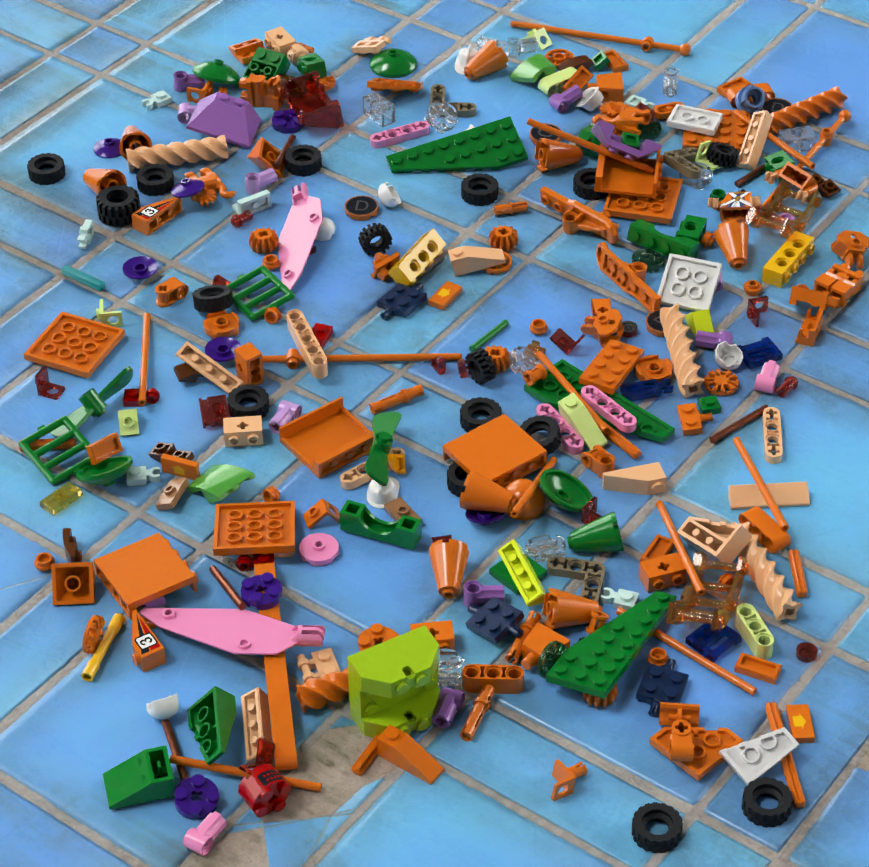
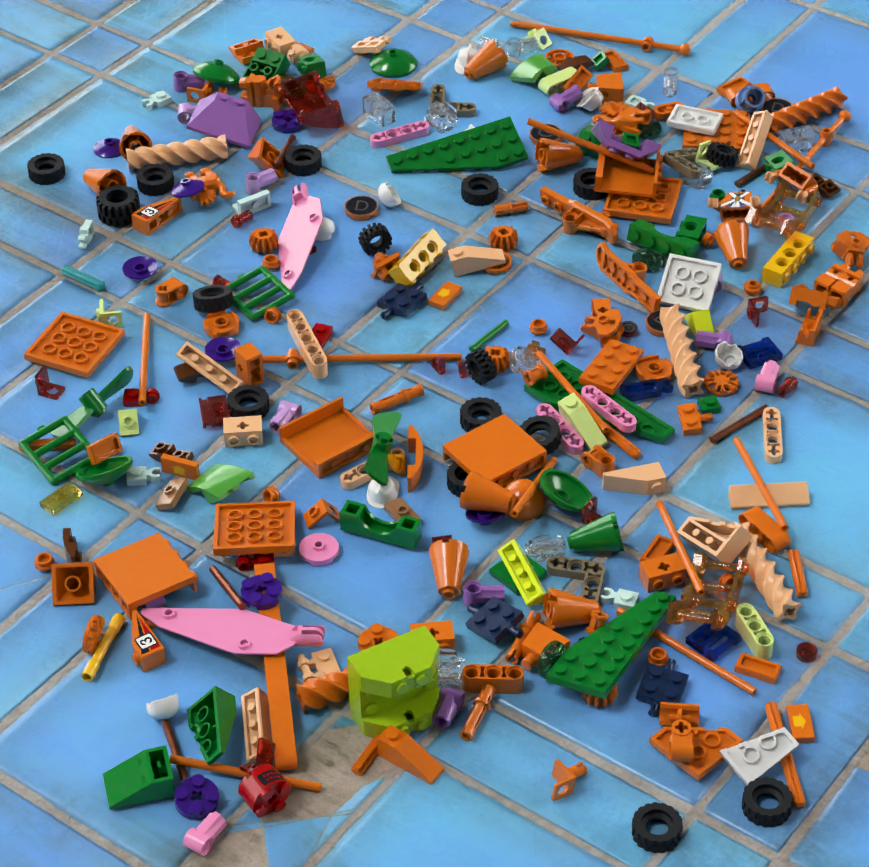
none -> orange slope [407,425,424,492]

